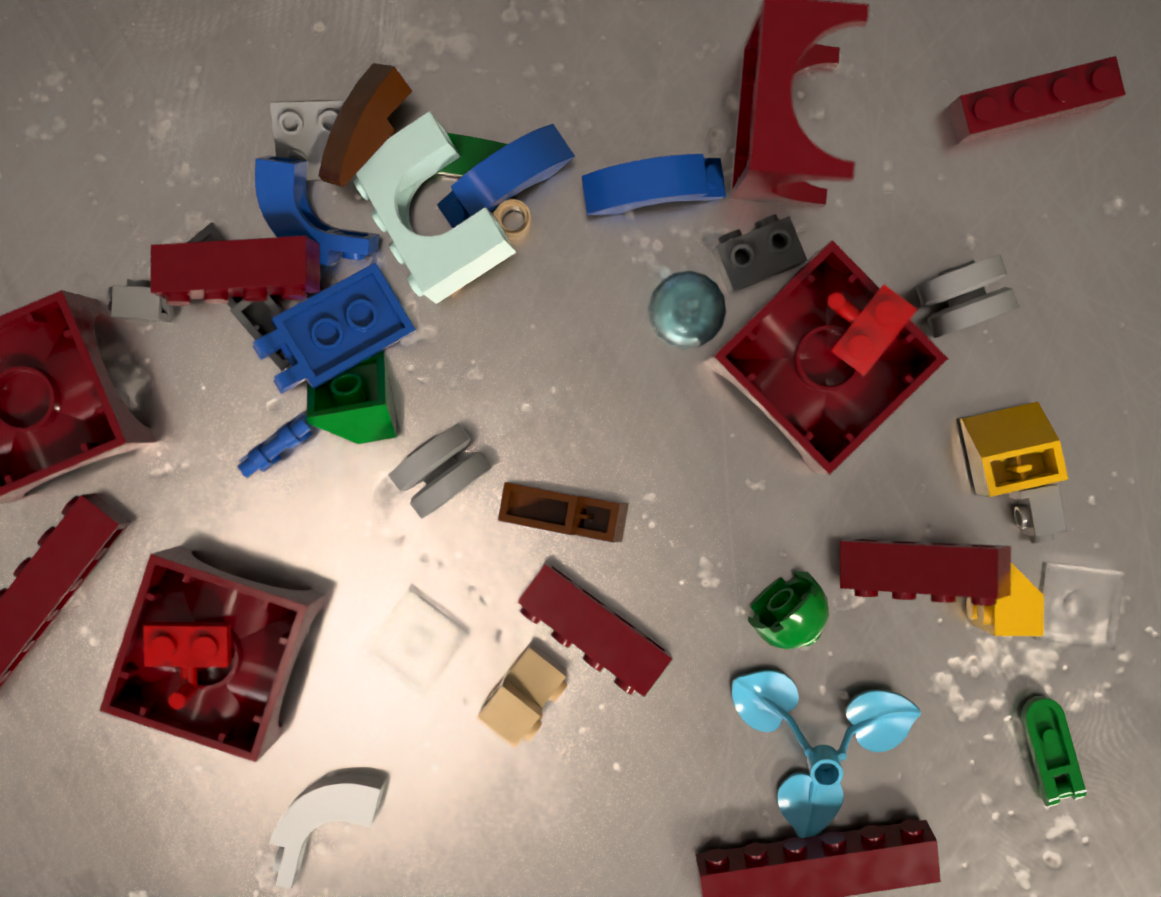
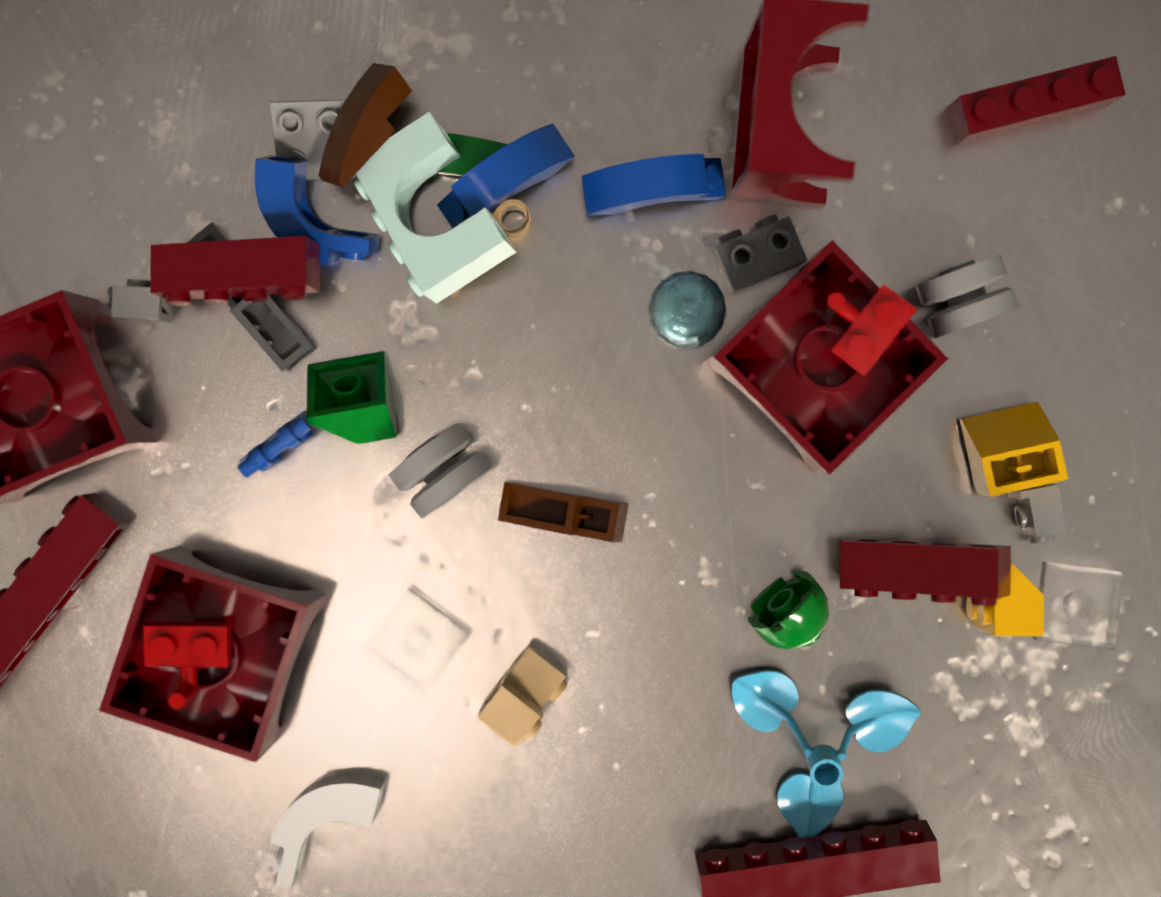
blue tile [252,263,416,394] -> none
dark red brick [517,561,673,697] -> none
green plate [1021,696,1086,807] -> none

